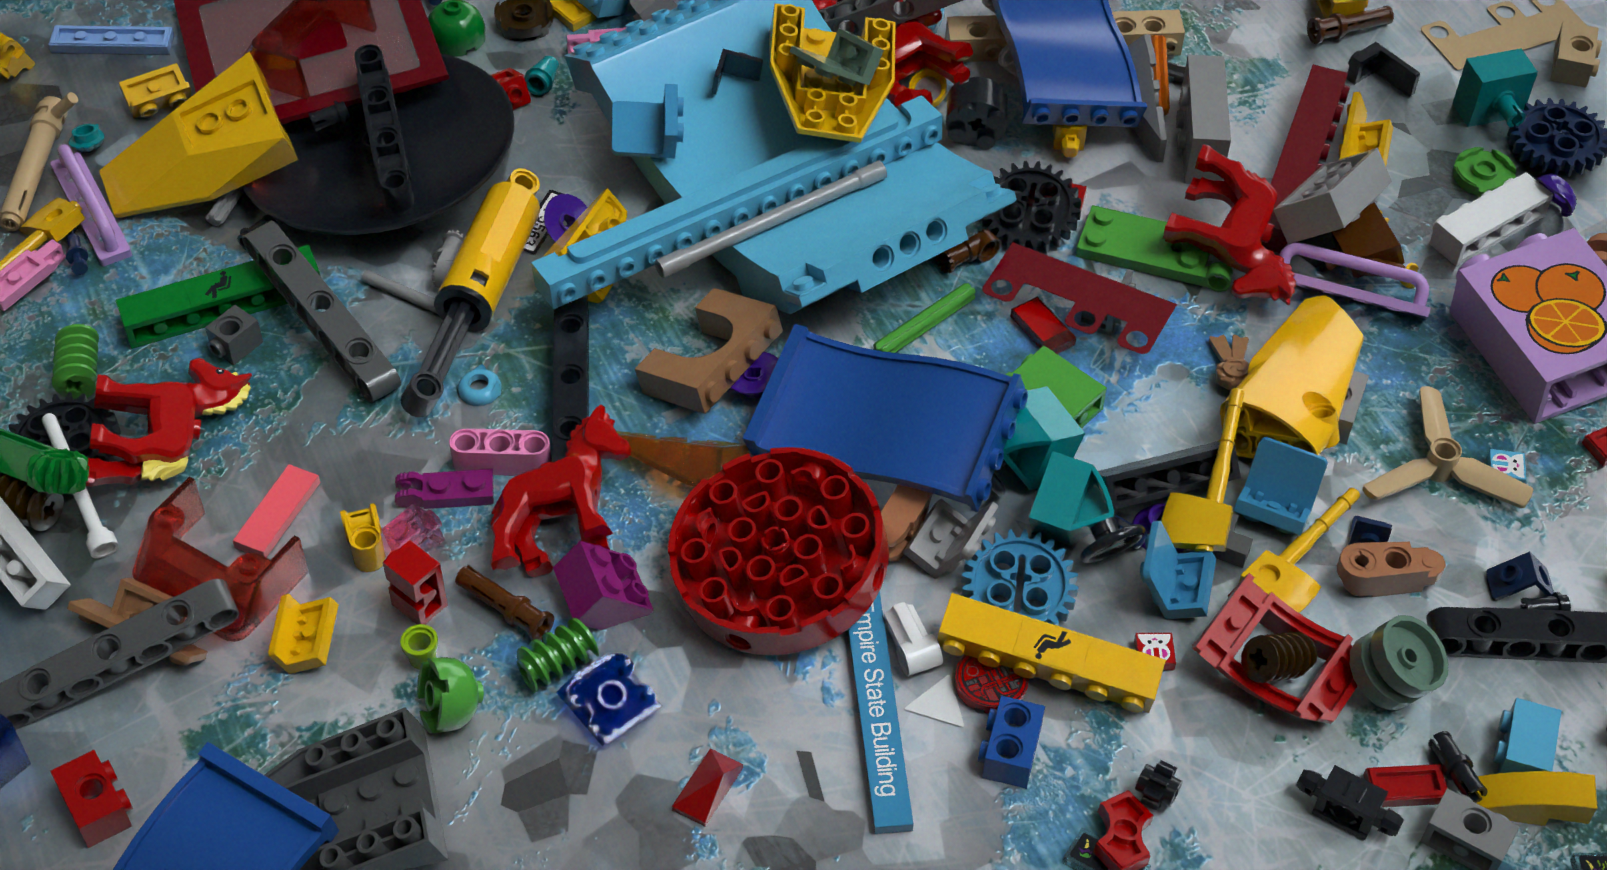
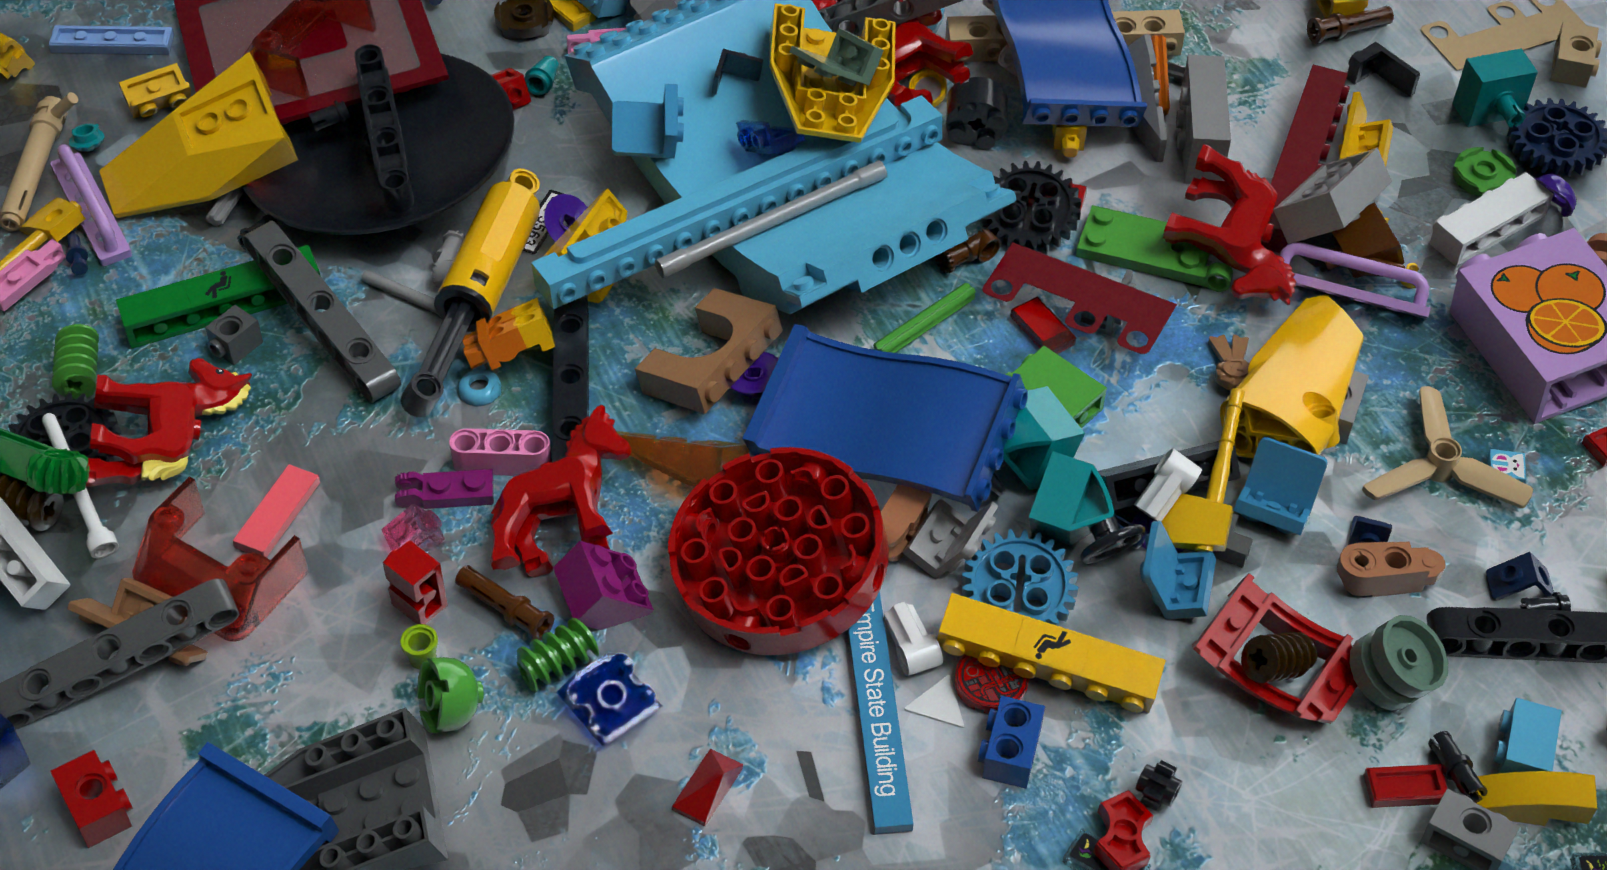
yellow bracket [268,594,339,674] -> none
yellow piece [340,503,386,572] -> none
green cylinder [428,0,486,57] -> none
tile [1134,633,1176,670] -> none
yellow piece [1239,487,1360,613] -> none
black piece [1296,765,1404,840] -> none
none -> orange hips [463,297,555,370]
none -> clear blue bracket [736,120,806,155]
none -> white piece [1134,448,1202,521]

